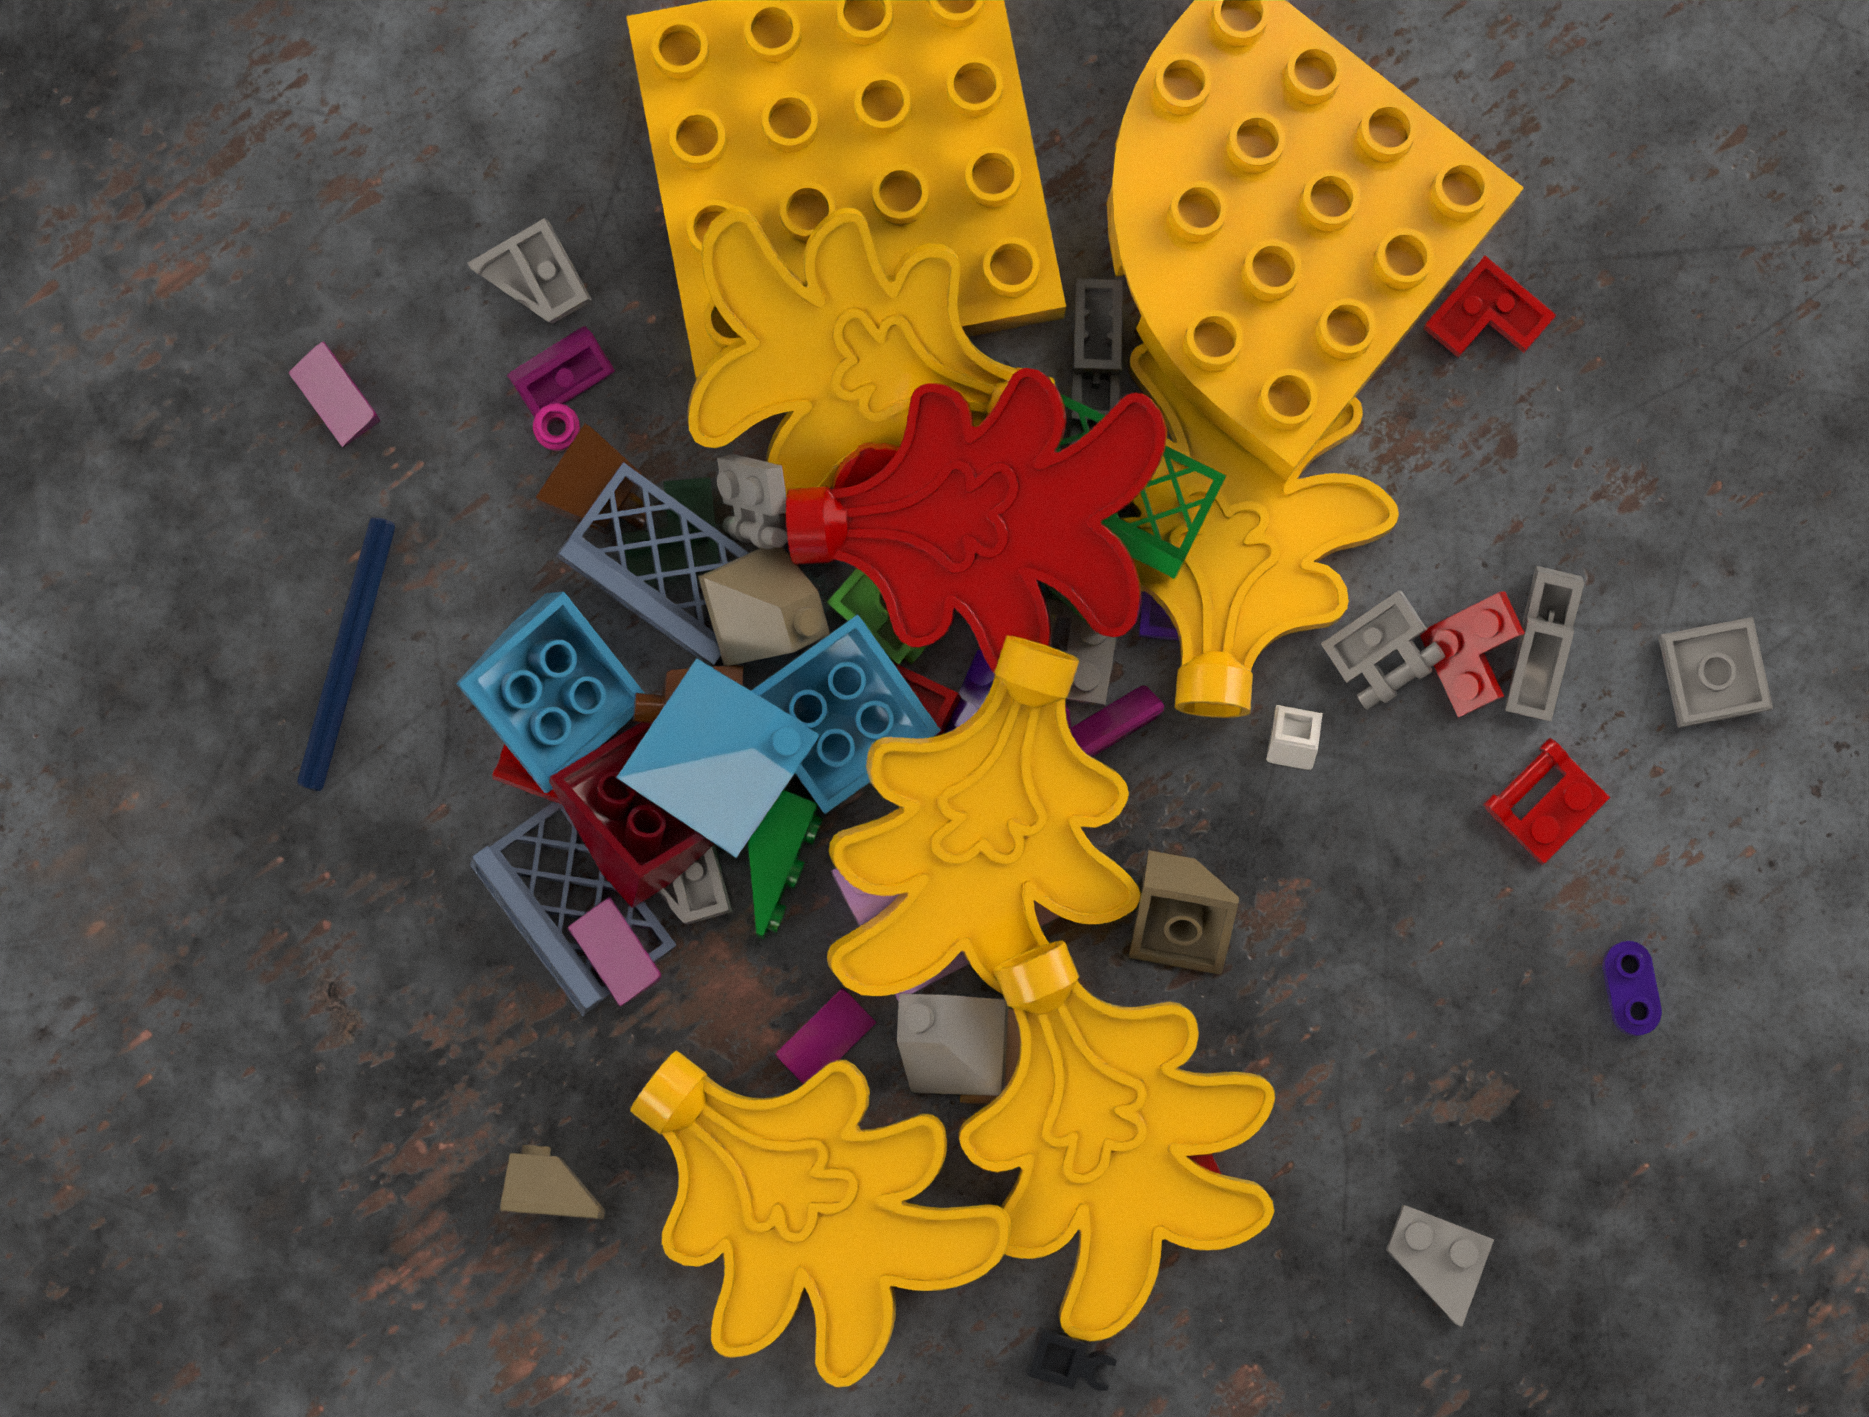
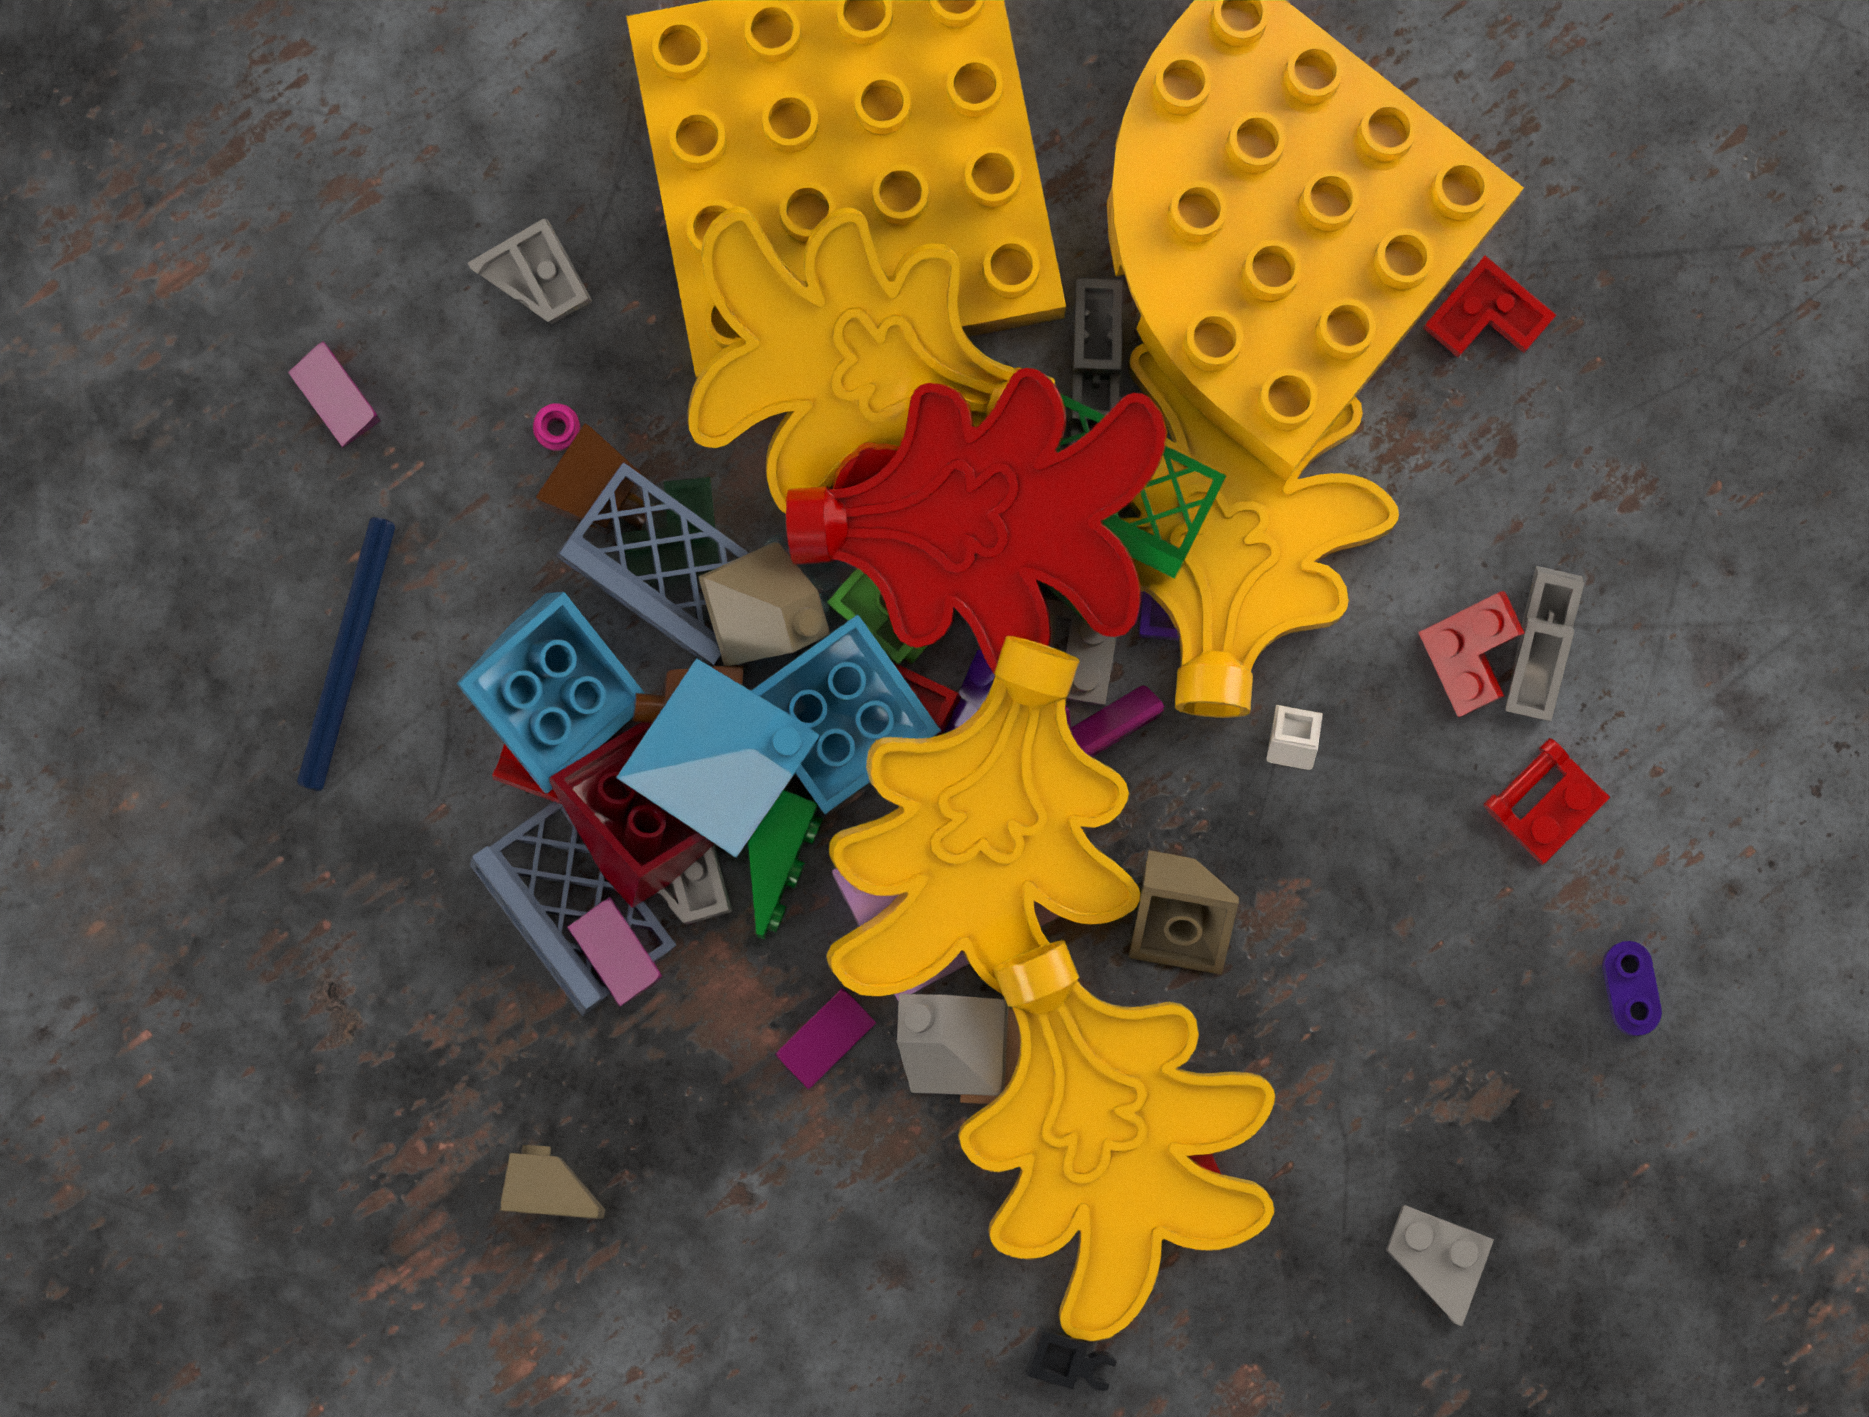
magenta slope [507,326,615,418] -> none
yellow plant [630,1050,1011,1388] -> none
light grey plate [717,454,787,549] -> none
light grey plate [1321,591,1445,710] -> none
light grey plate [1658,617,1773,728] -> none

